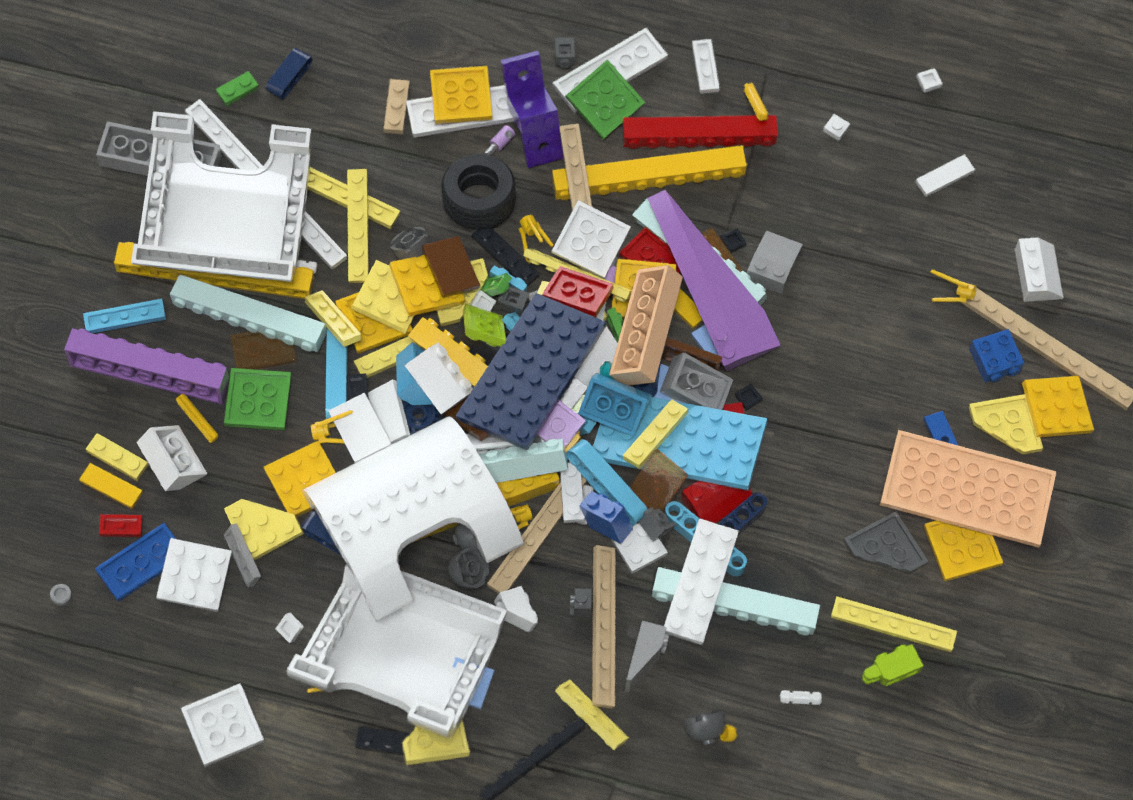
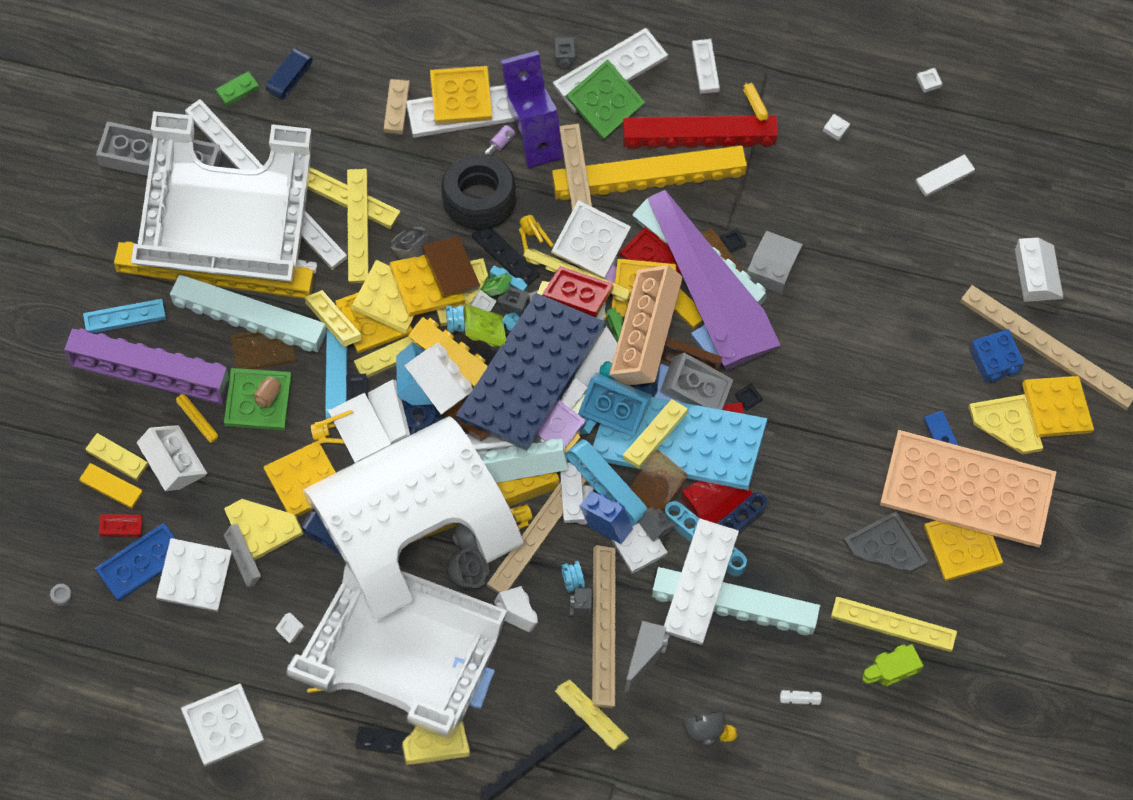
yellow plant [930,270,977,304] -> none
none -> medium nougat brick [253,377,281,408]
none -> medium azure wheel [446,305,464,333]
none -> medium azure wheel [561,561,585,593]

